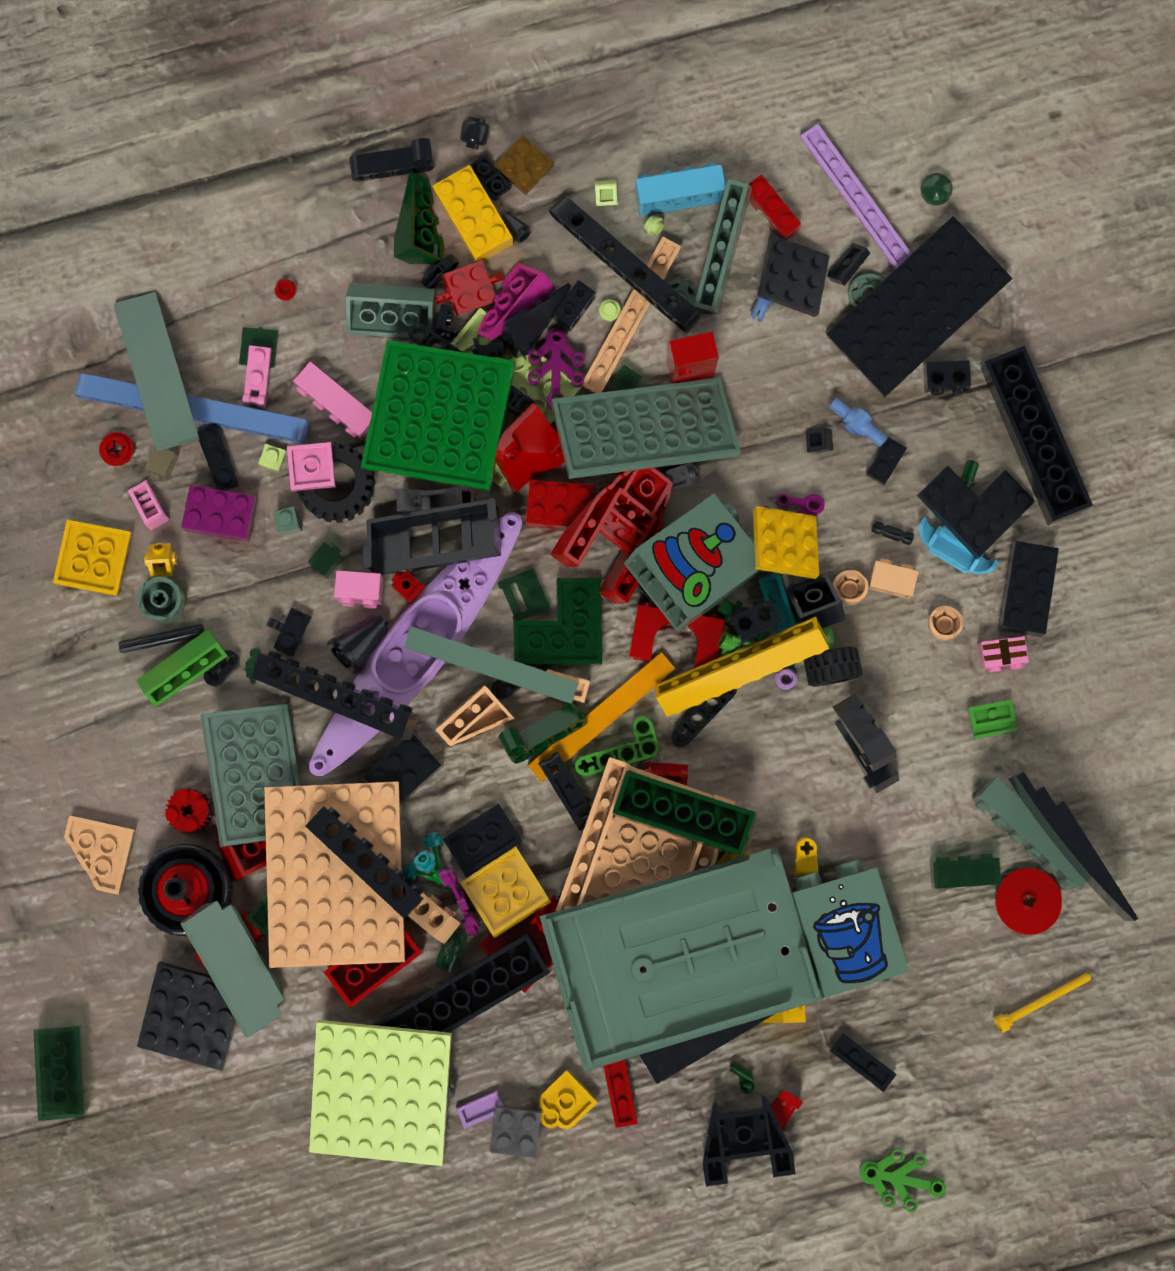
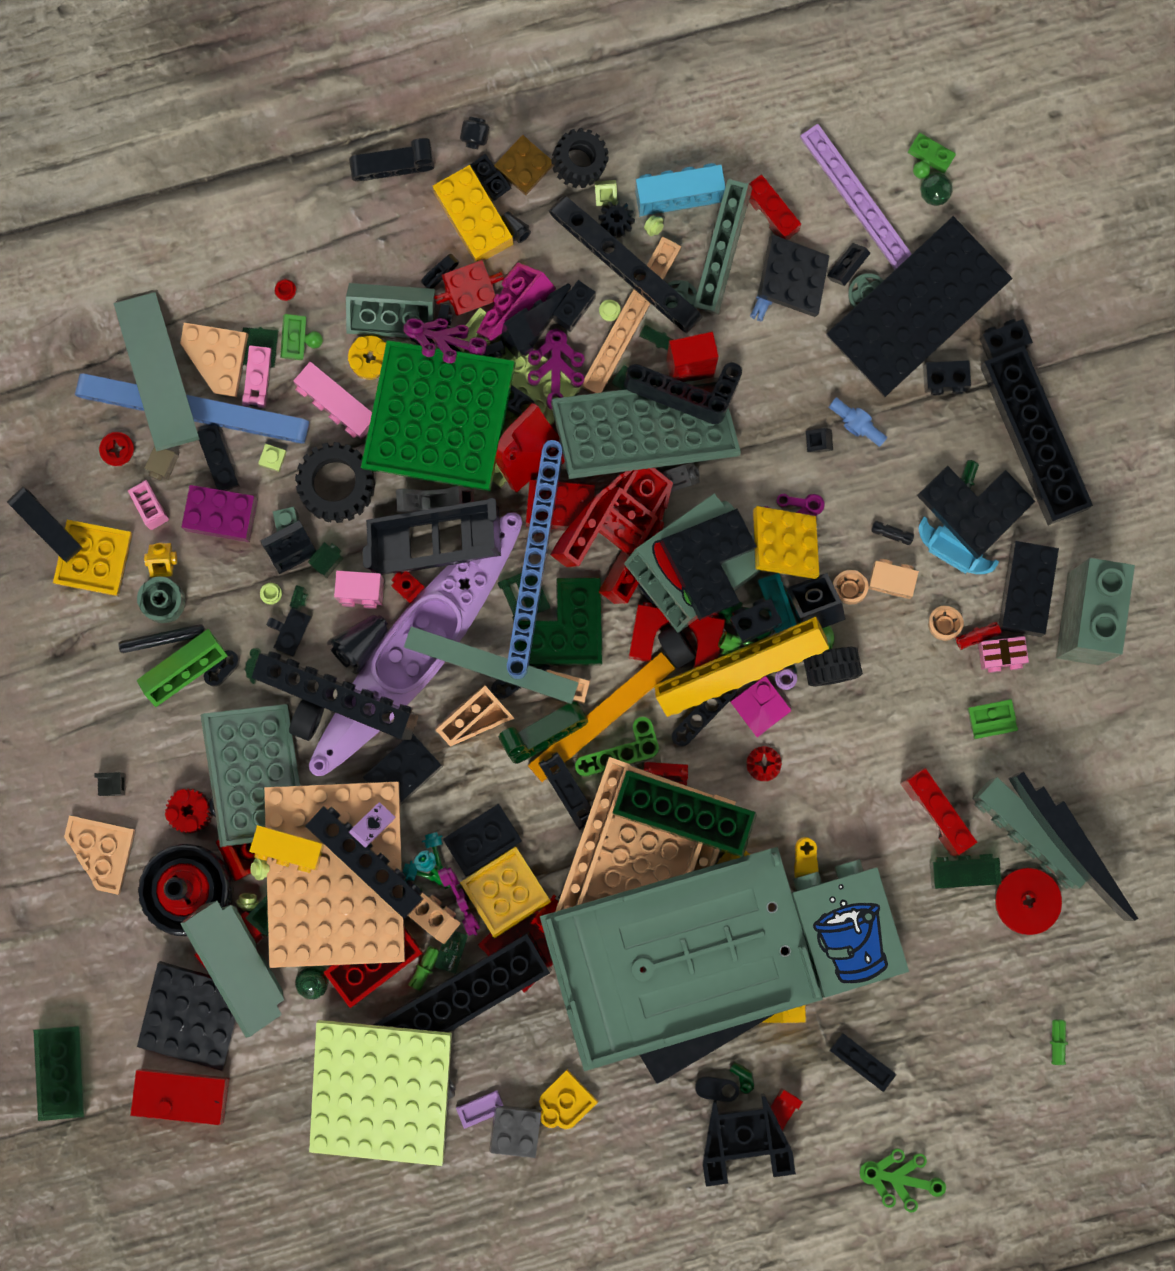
bright pink plate [287,442,336,491] -> none
dark green wedge [394,172,444,264] -> none
red plate [603,1059,638,1128] -> none
black wedge [832,694,899,794] -> none
black plate [866,437,907,486] -> none
yellow piece [993,973,1091,1033] -> none
none -> black beam [7,486,83,563]
none -> pearl dark grey panel [94,772,125,796]
none -> red brick [130,1068,229,1125]
none -> light nougat plate [180,323,248,398]
none -> yellowish green plate [237,893,259,911]
none -> yellow brick [249,825,325,873]
none -> yellowish green plate [251,858,270,880]
none -> black slope [260,520,318,574]
none -> yellowish green plate [260,583,282,605]
none -> bright green plate [280,314,323,361]
none -> clear green plate [289,585,309,611]
none -> black tyre [289,699,324,741]
none -> clear green hair [295,966,329,1000]
none -> yellow plate [348,336,386,380]
none -> lavender tile [349,802,396,848]
none -> magenta plant [403,318,487,363]
none -> bright green axle [408,946,440,991]
none -> medium blue beam [507,440,563,679]
none -> black tyre [551,128,609,188]
none -> black gear [598,200,635,238]
none -> black beam [624,362,742,424]
none -> clear green pin [639,324,674,351]
none -> black tyre [658,626,696,668]
none -> black plate [660,509,757,621]
none -> black piece [695,1077,739,1102]
none -> dark pink plate [730,676,791,737]
none -> red gear [746,746,782,781]
none -> red arch [900,768,978,856]
none -> bright green plate [908,132,956,179]
none -> red pin [955,622,1002,650]
none -> black brick [979,319,1033,360]
none -> bright green axle [1050,1019,1068,1065]
none -> sand green brick [1056,558,1135,665]

